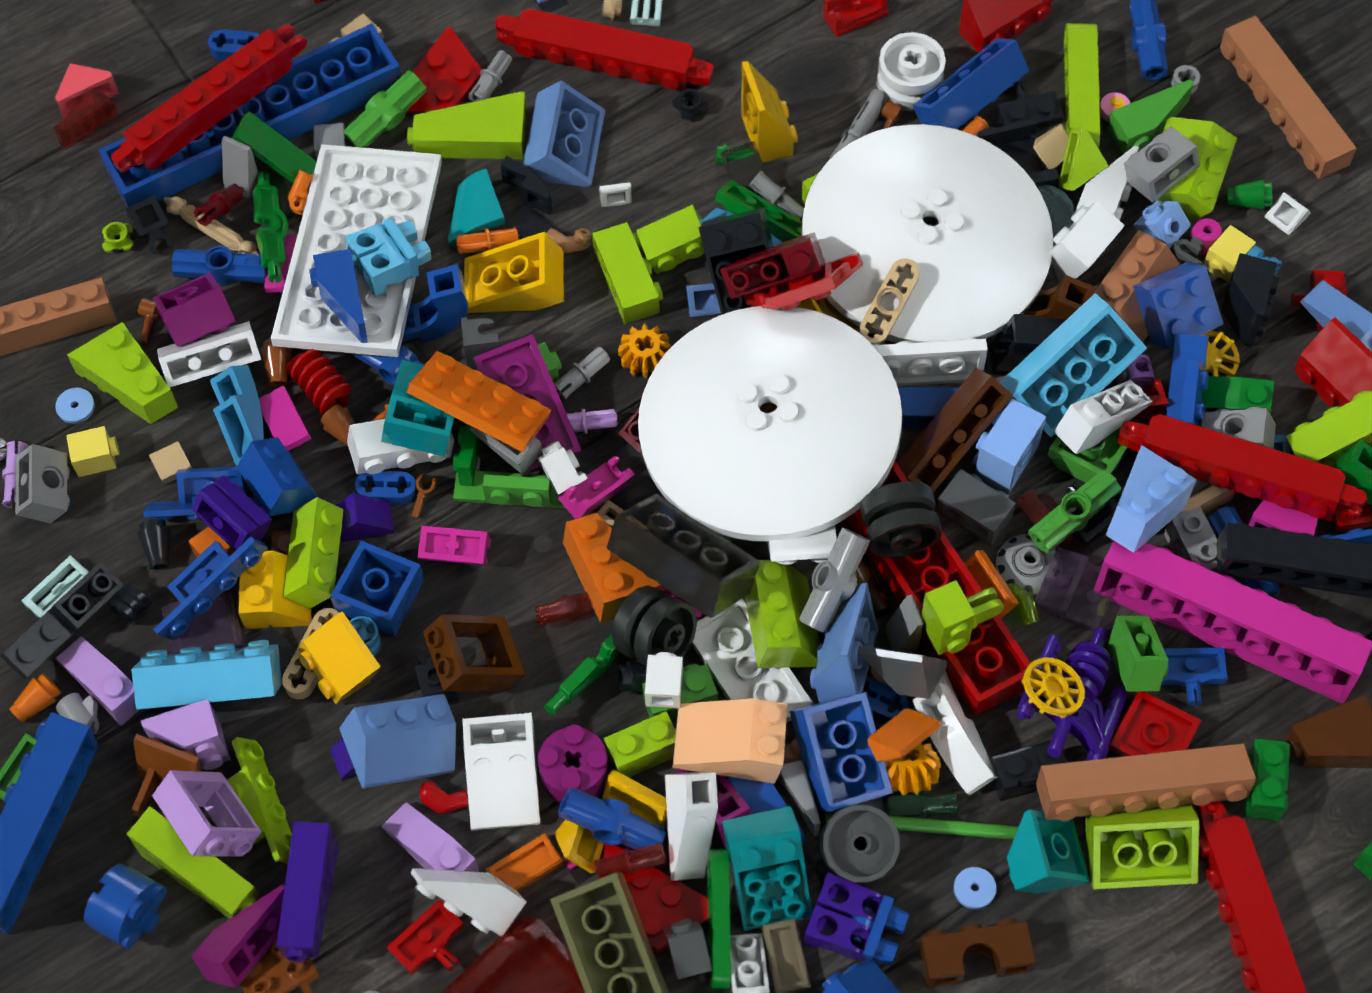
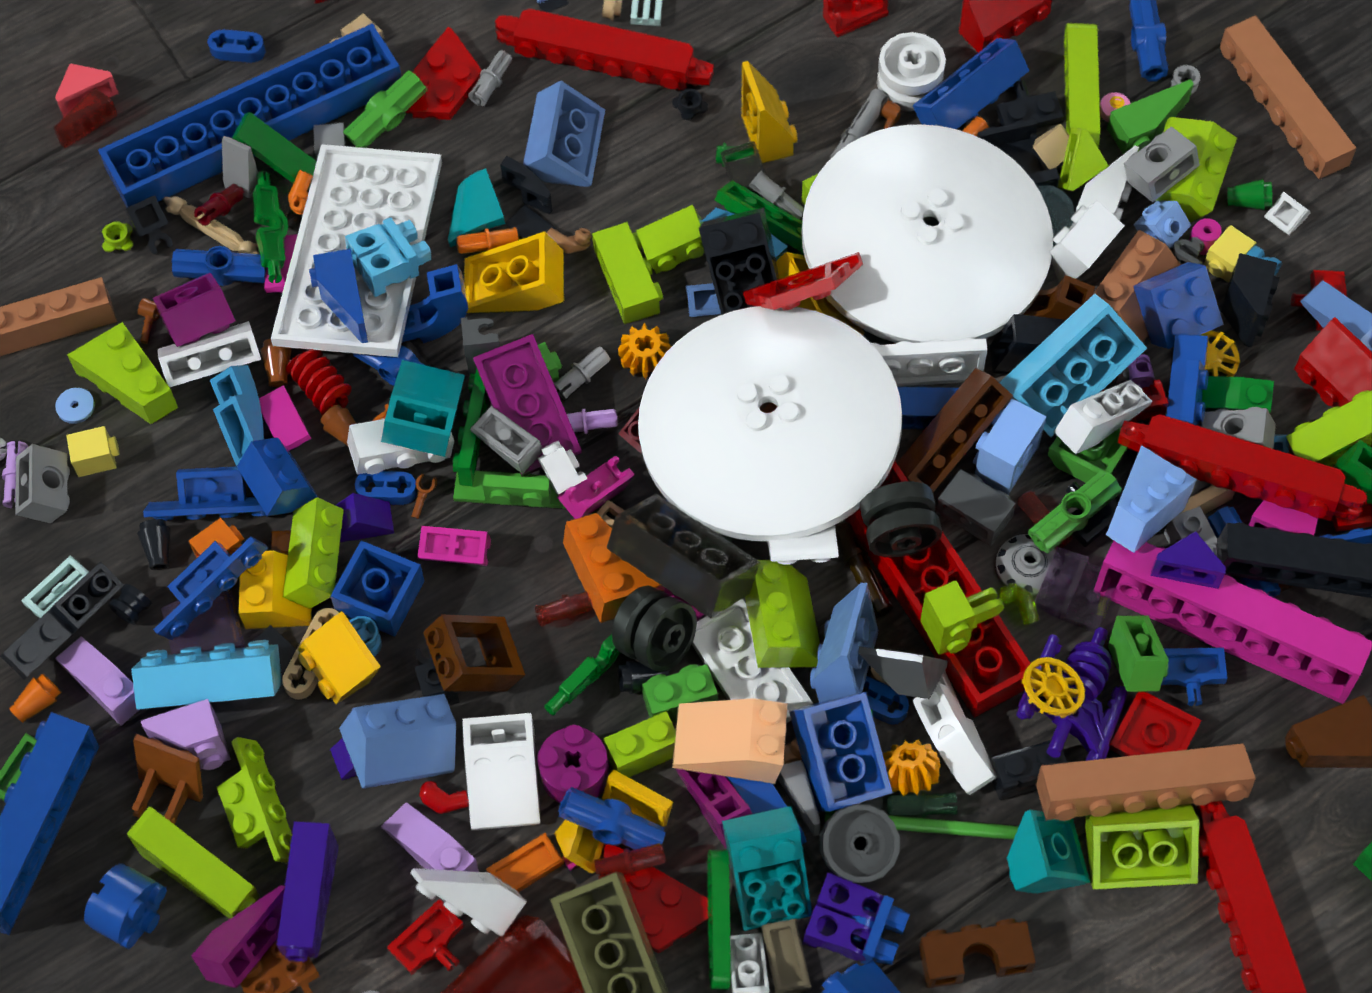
light grey piece [56,693,99,735] -> none
red hinge [111,23,308,173] -> none
tan tile [149,441,192,485] -> none
lavender window [152,770,262,856] -> none
dark purple brick [191,475,272,551] -> none
lime slope [407,92,527,160] -> none
orange plate [407,351,551,452] -> none
white slope [599,182,632,207] -> none
white brick [645,652,683,708] -> none
dark grey brick [664,919,712,980] -> none
white slope [665,772,718,881] -> none
dark red slope [720,232,825,299] -> none
light grey piece [799,528,870,632] -> none
tan beam [860,258,920,345] -> none
orange slope [867,709,941,762] -> none
light grey slope [885,595,924,653] -> none
light blue wheel [954,867,996,909] -> none
orange tile [964,550,1019,619] -> none
green brick [1245,739,1290,822] -> none
none -> dark purple slope [1151,531,1226,589]

